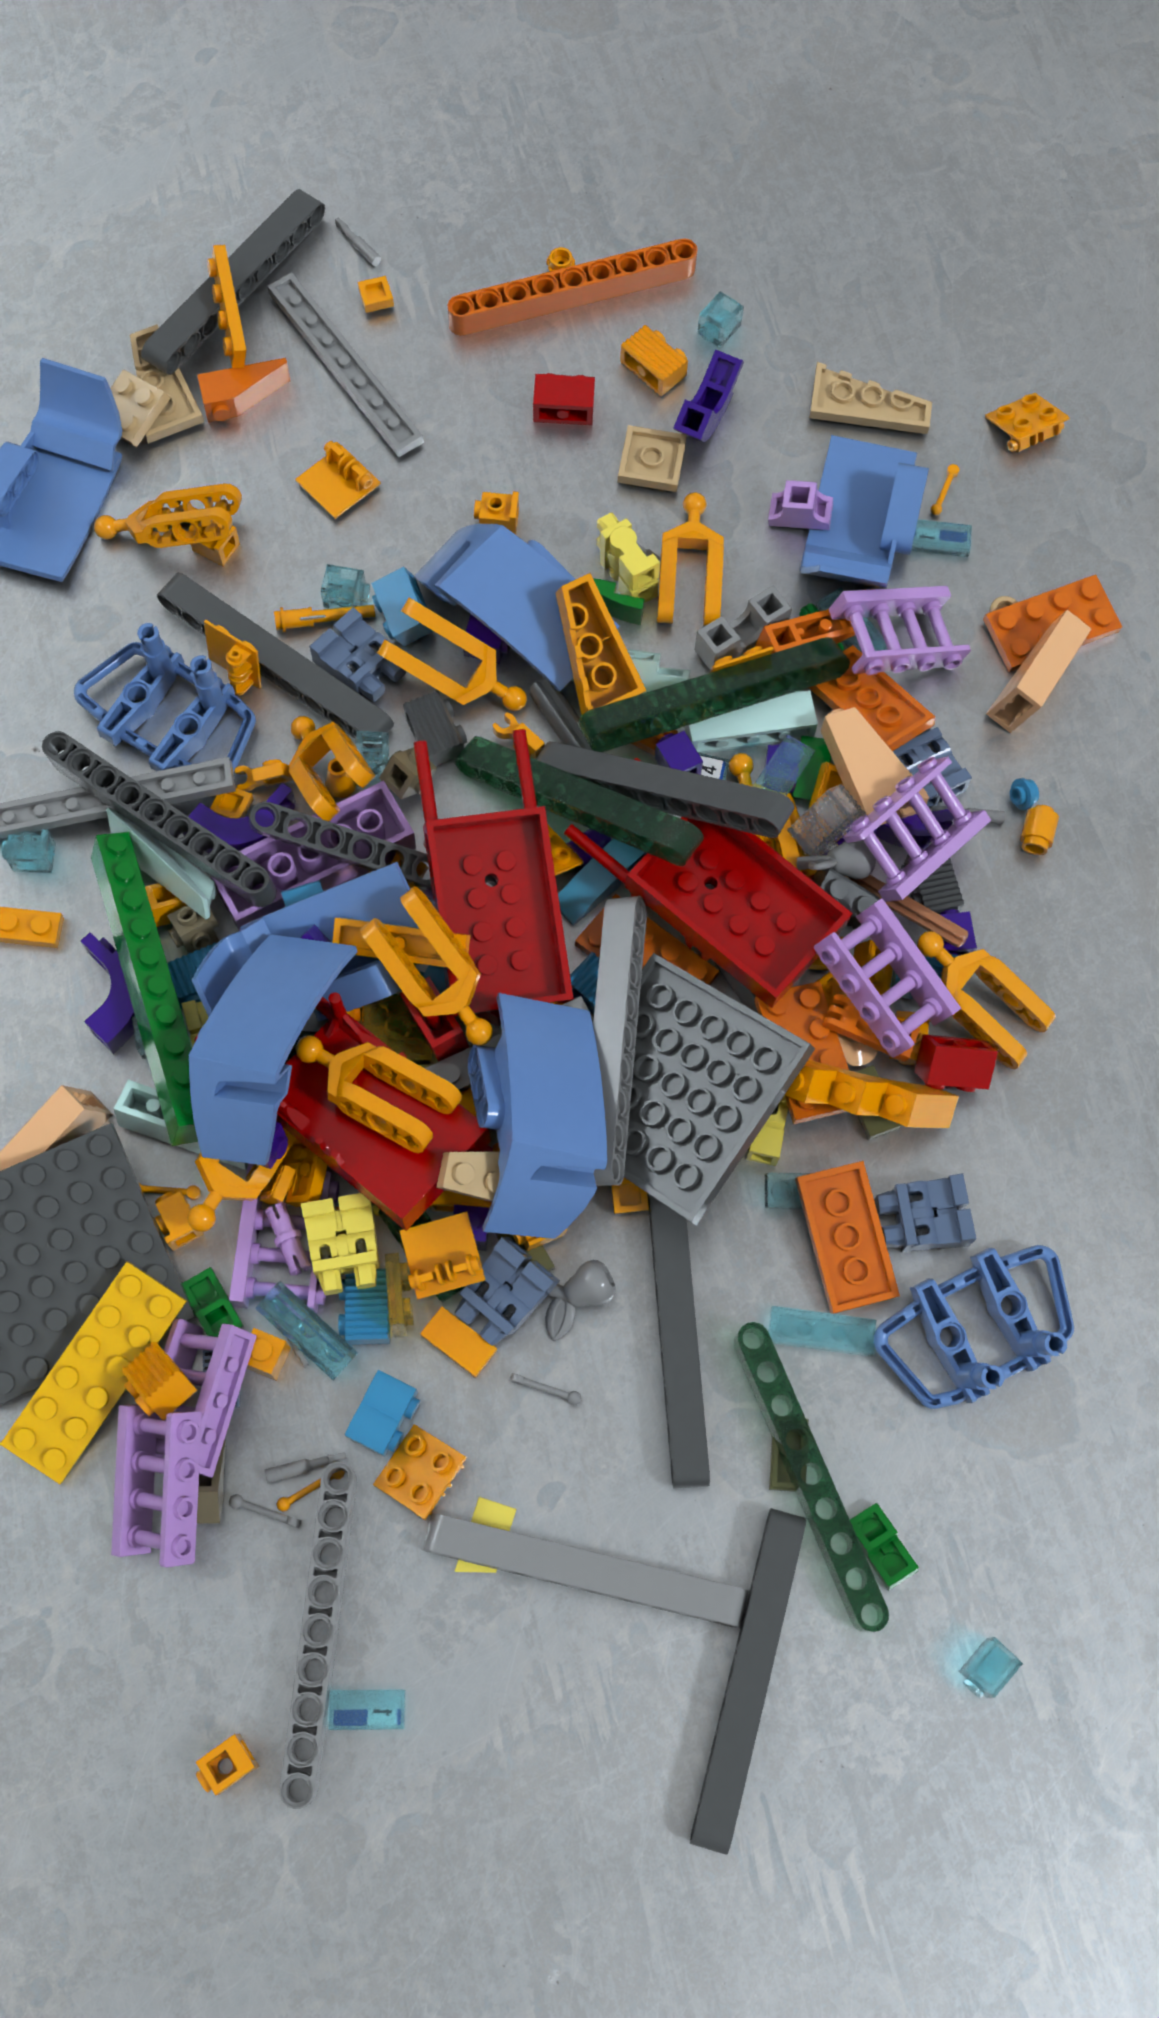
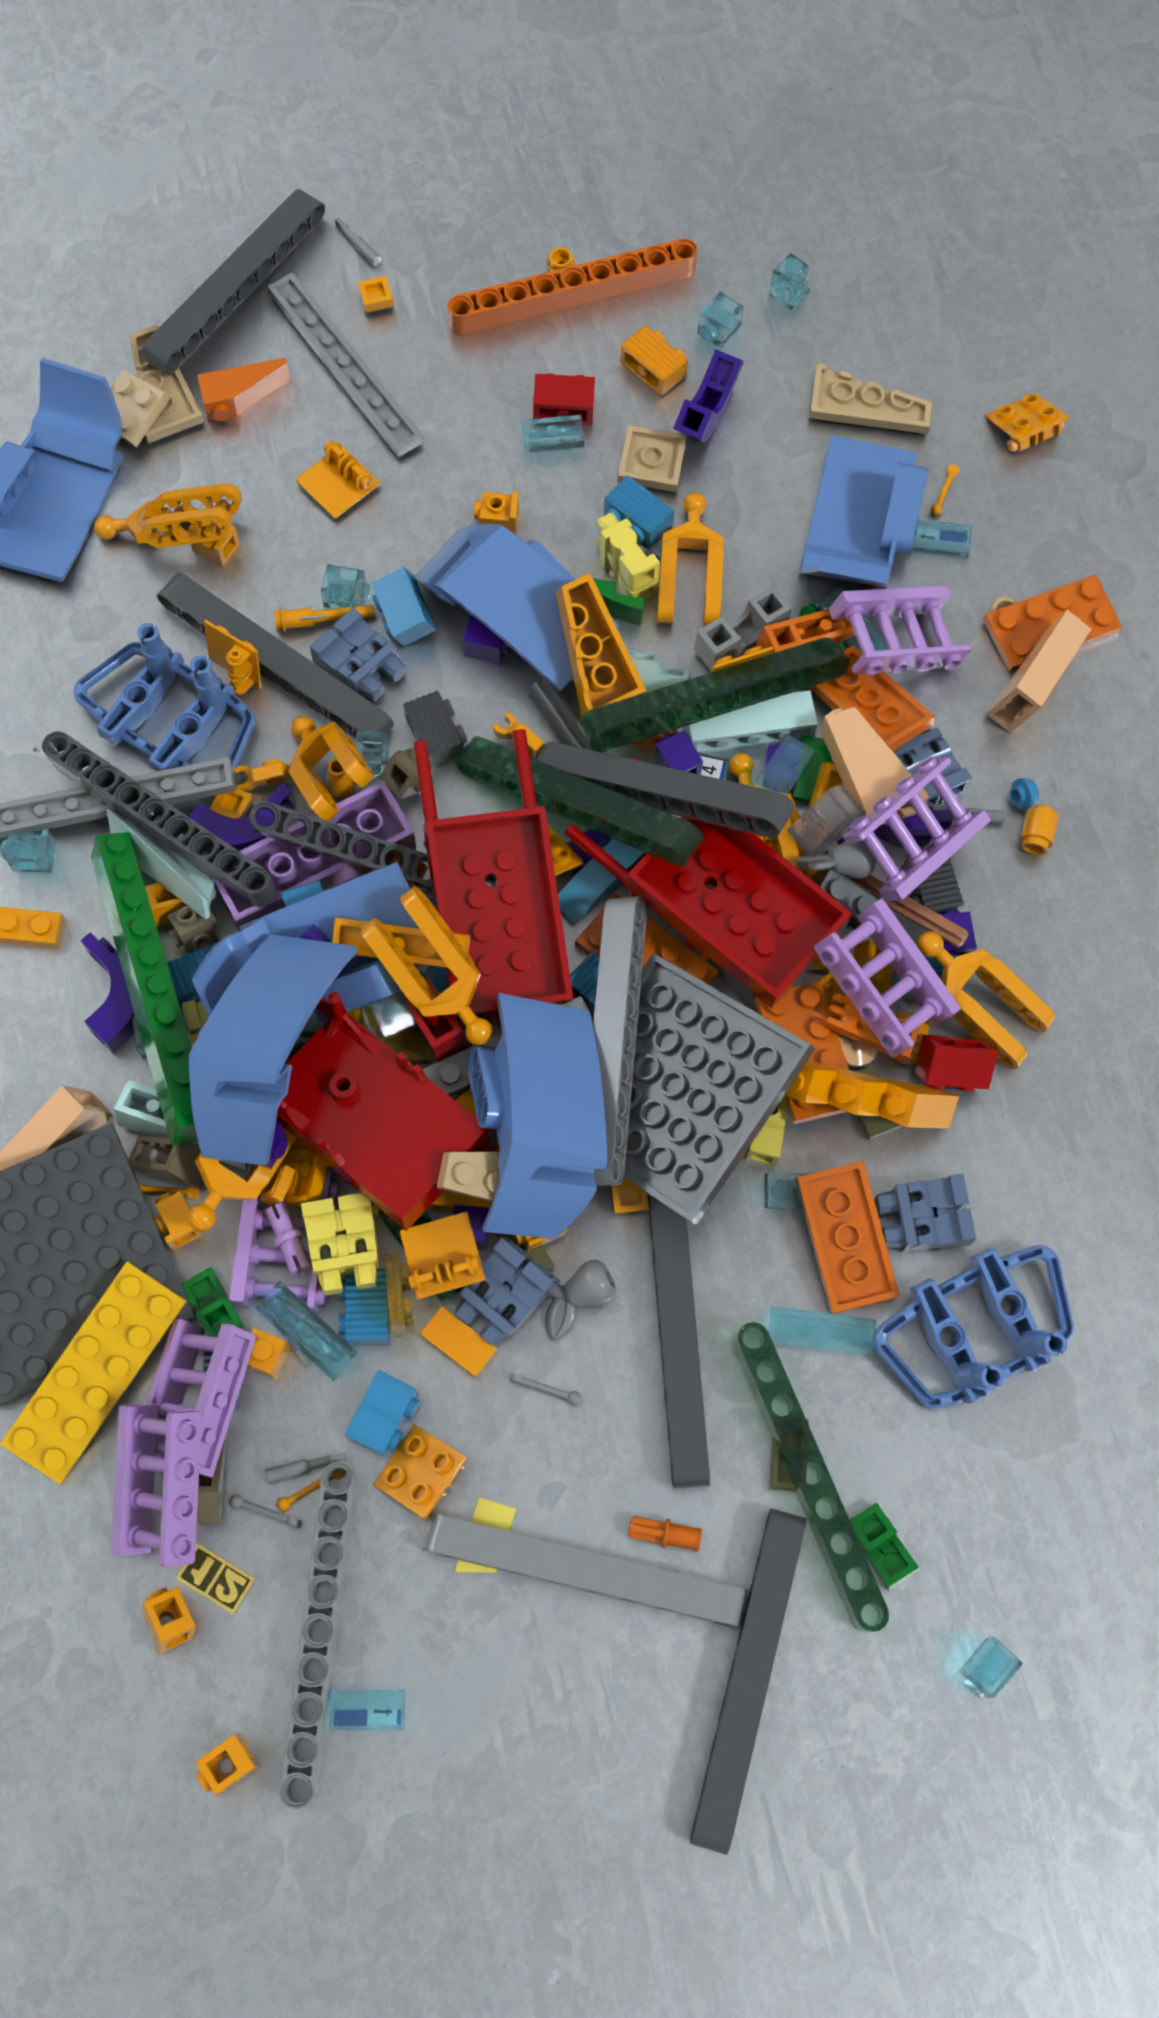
light orange brick [122,1342,198,1421] -> none
light orange plate [207,245,247,368] -> none
light orange piece [295,1035,462,1153] -> none
light orange piece [377,597,527,711] -> none
lavender brick [768,480,833,530] -> none
none -> dark tan arch [129,1134,202,1187]
none -> light orange brick [142,1587,196,1655]
none -> clear yellow sticker [175,1543,255,1615]
none -> clear light blue brick [360,991,415,1037]
none -> clear light blue plate [521,415,584,453]
none -> dark azure brick [604,475,675,548]
none -> orange axle [628,1516,702,1552]
none -> clear light blue brick [769,253,810,310]

